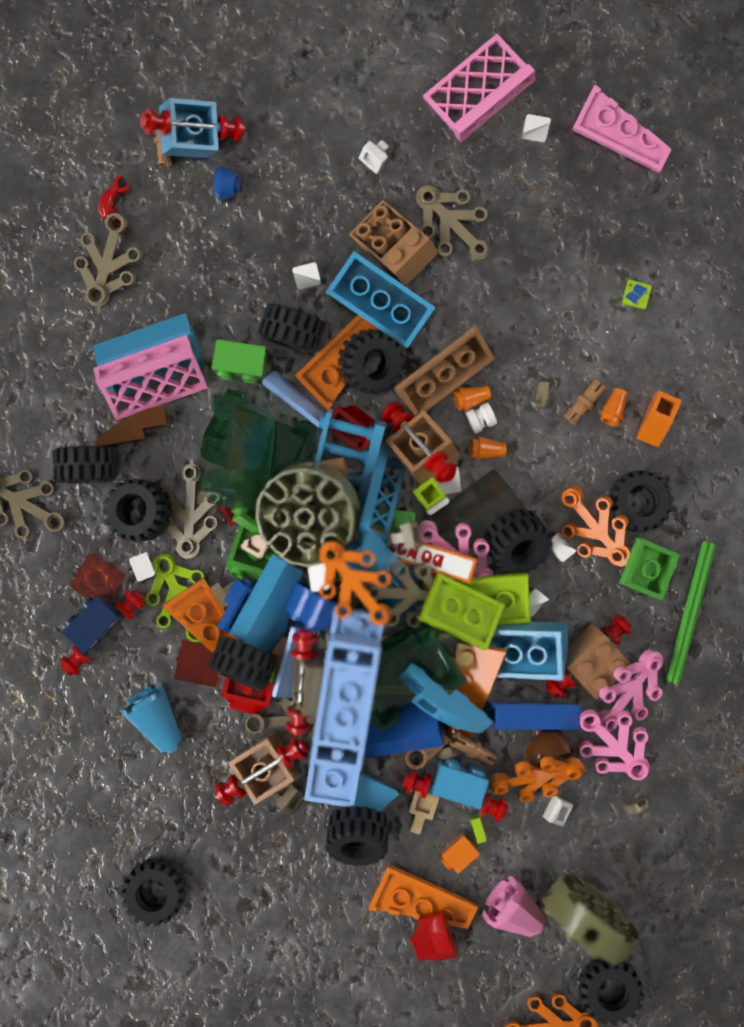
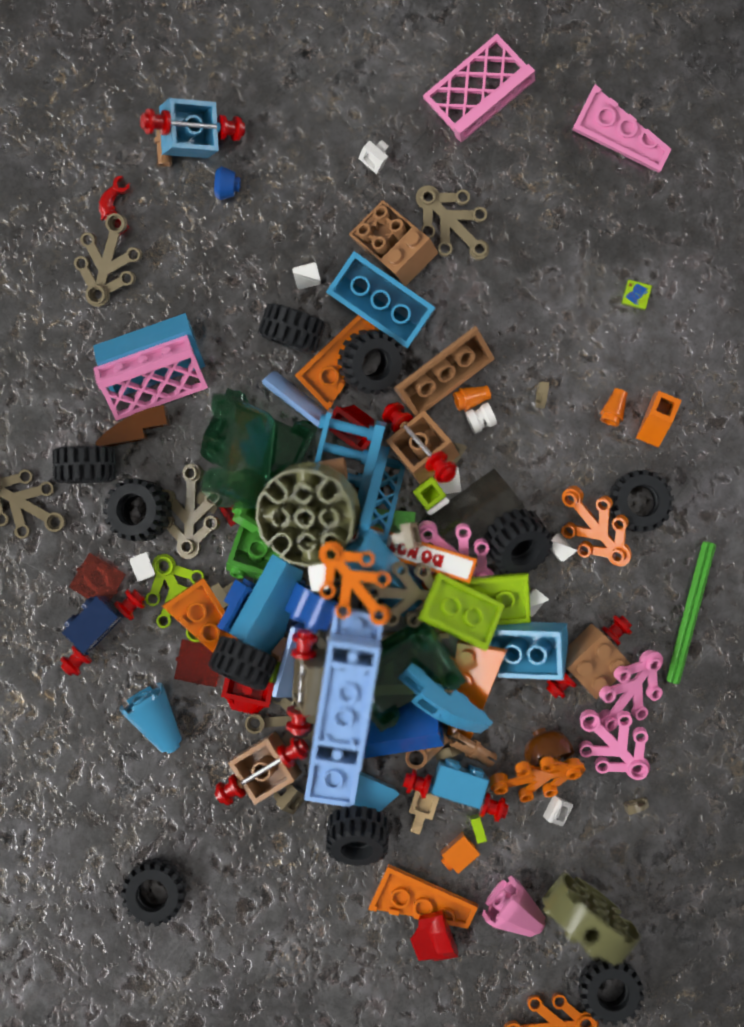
bright green brick [212,339,269,385] -> none
tile [241,533,270,559] -> none
orange cone [469,436,506,460] -> none
blue slope [483,699,582,730] -> none
white slope [521,114,551,142] -> none
medium nougat pin [563,379,607,426] -> none
bright green plate [619,537,680,601] -> none

